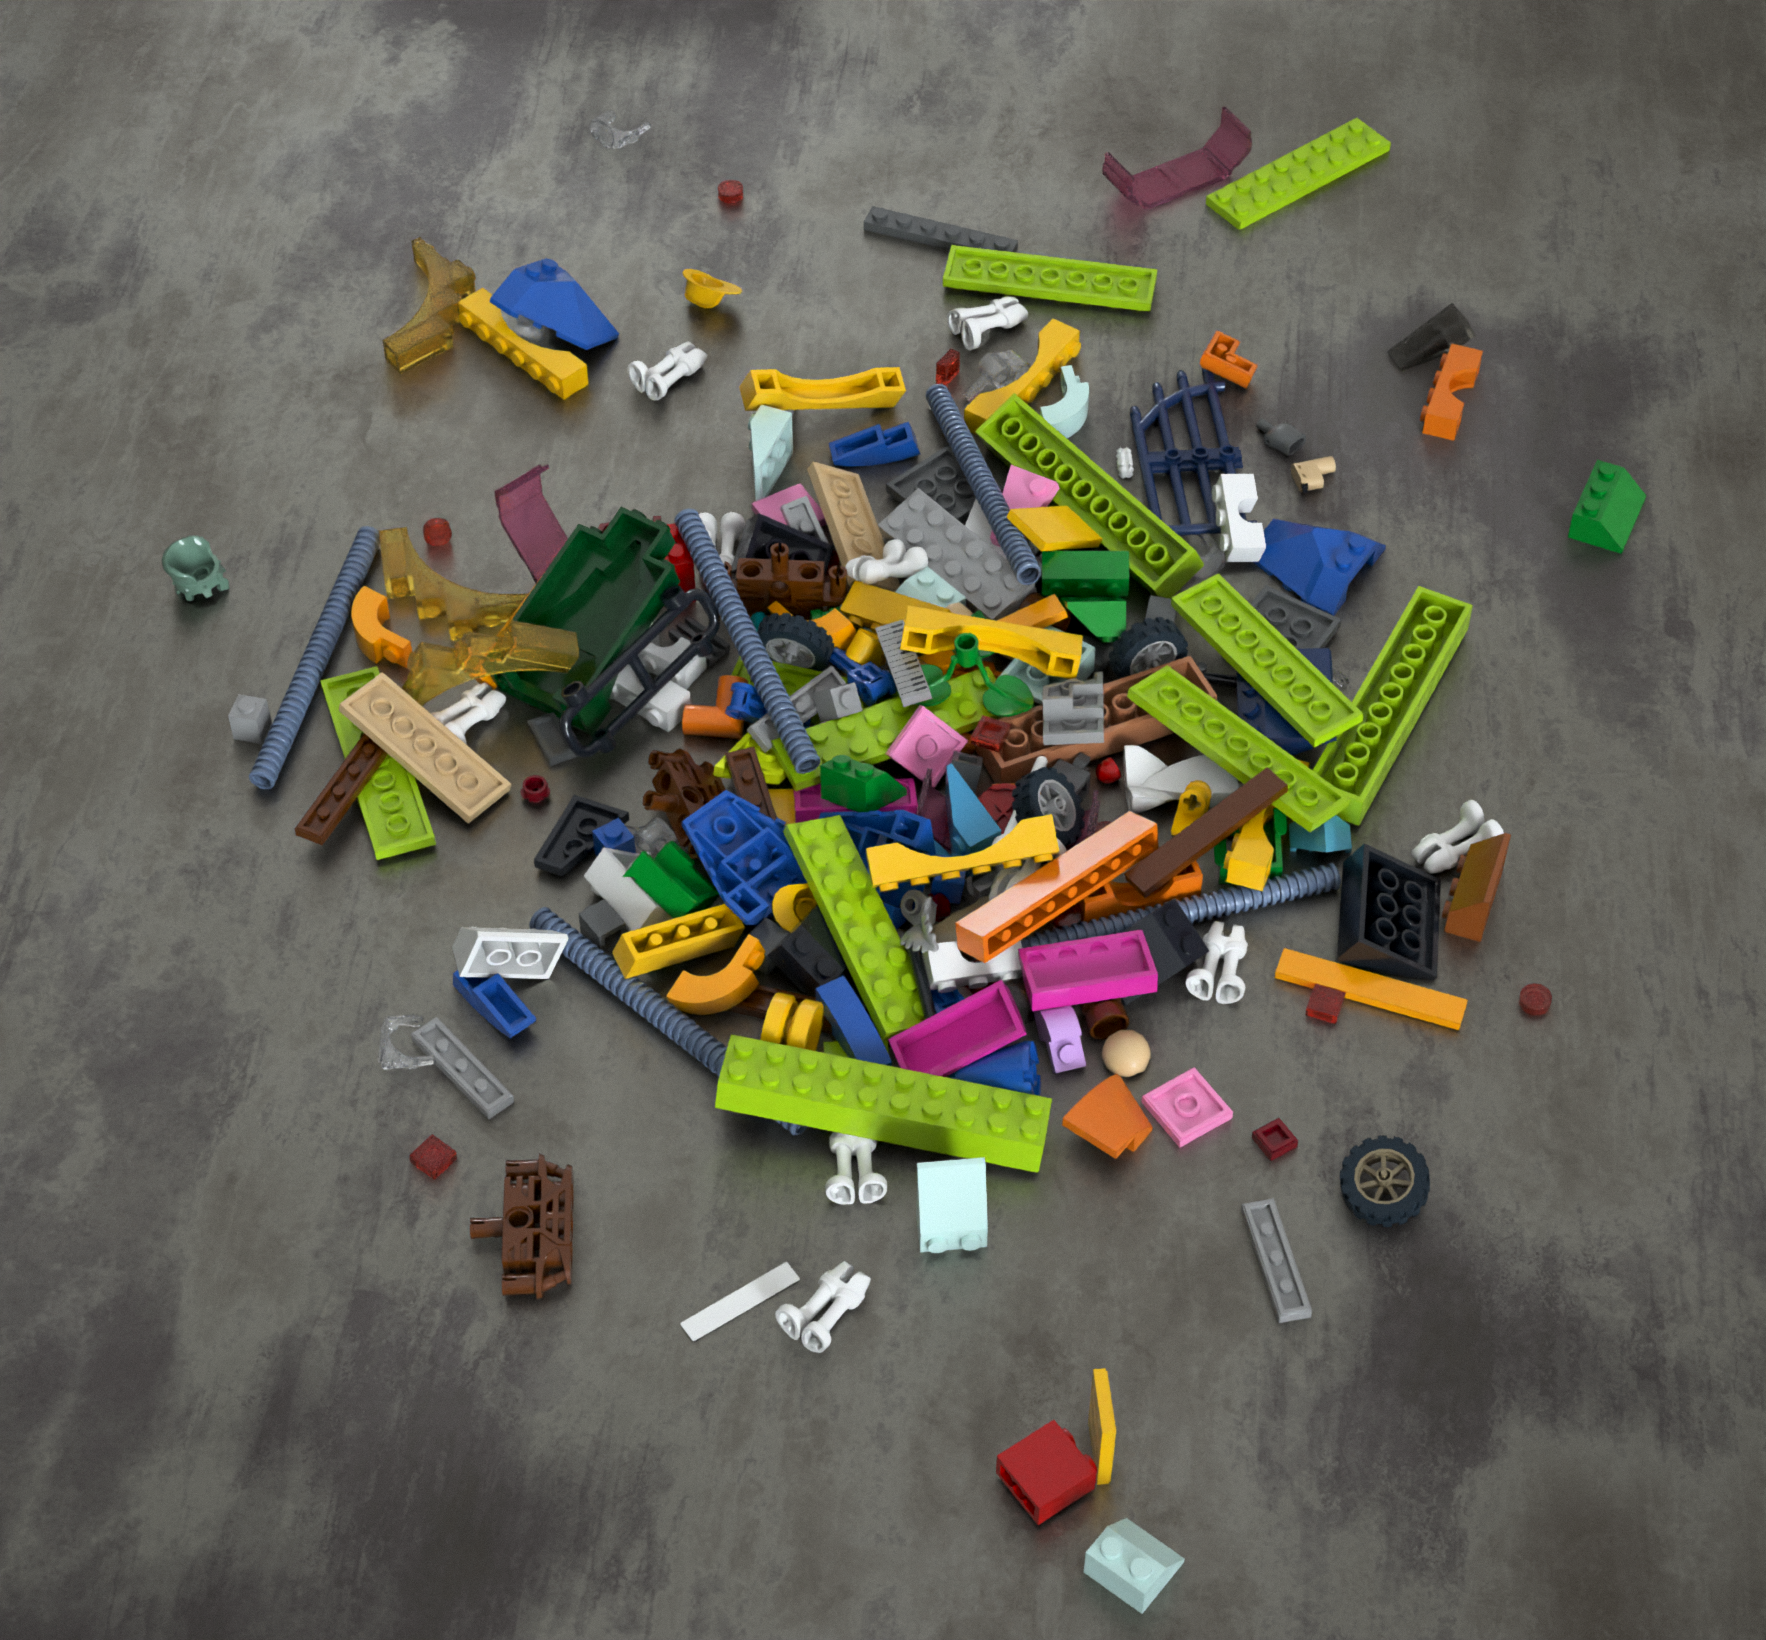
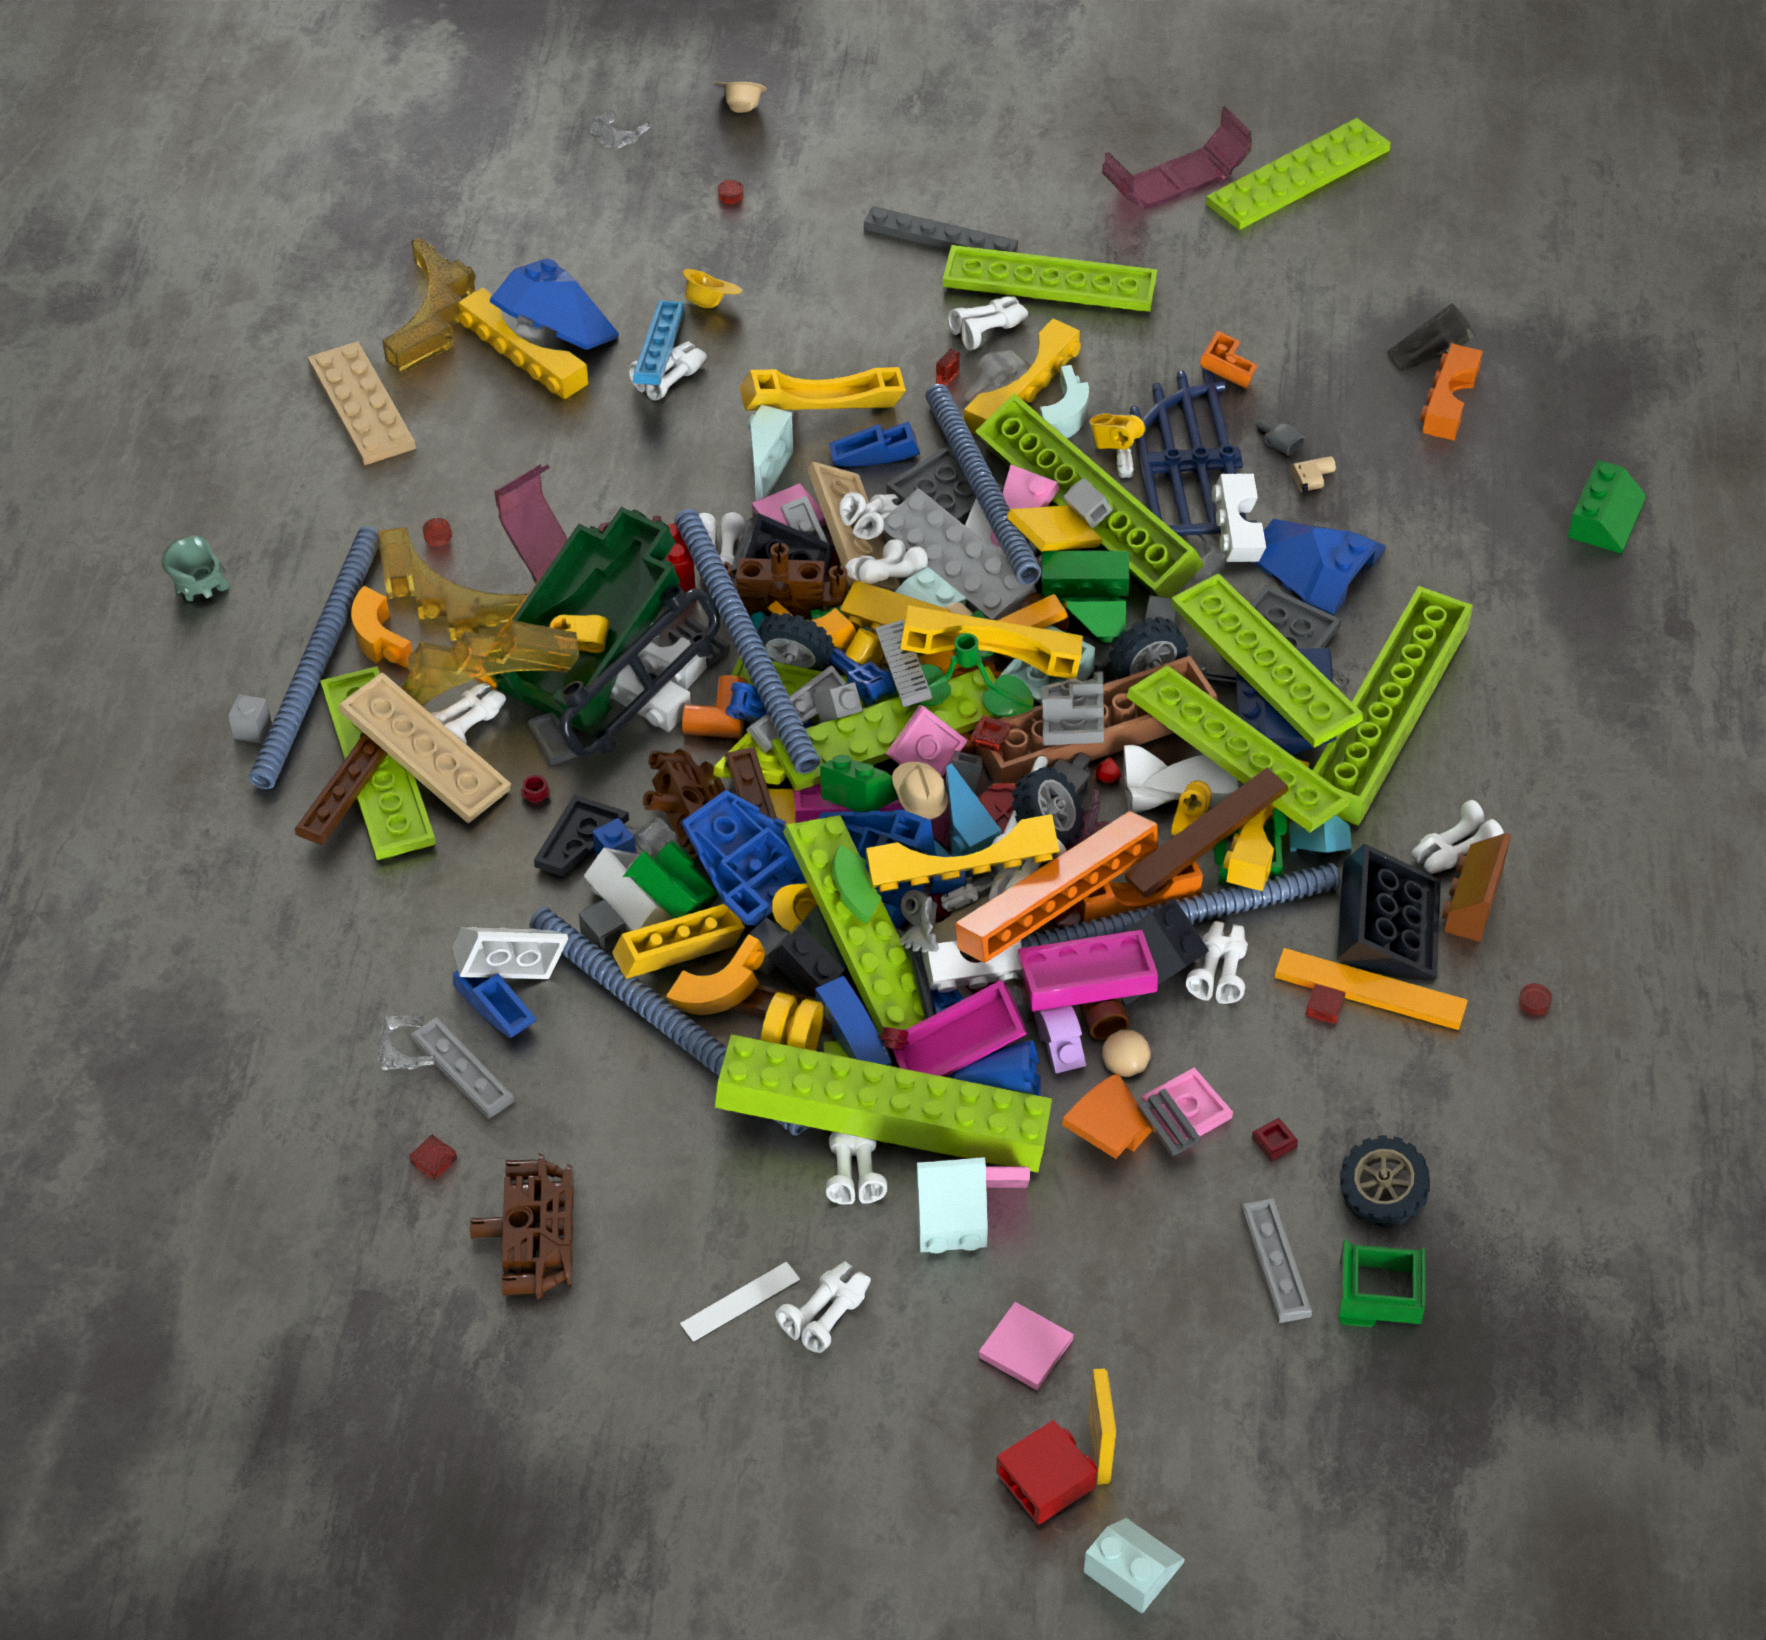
none -> tan plate [308,341,416,466]
none -> yellow piece [550,614,610,653]
none -> dark azure tile [633,300,685,385]
none -> tan piece [714,82,767,113]
none -> bright green tile [831,845,882,924]
none -> white piece [840,492,899,540]
none -> dark red plate [878,1027,909,1050]
none -> tan piece [892,762,948,820]
none -> white piece [941,884,979,912]
none -> bright pink tile [978,1302,1073,1390]
none -> bright pink tile [986,1167,1030,1188]
none -> light grey brick [1063,477,1113,529]
none -> yellow piece [1089,413,1145,450]
none -> dark grey tile [1137,1088,1200,1157]
none -> green piece [1338,1239,1425,1327]

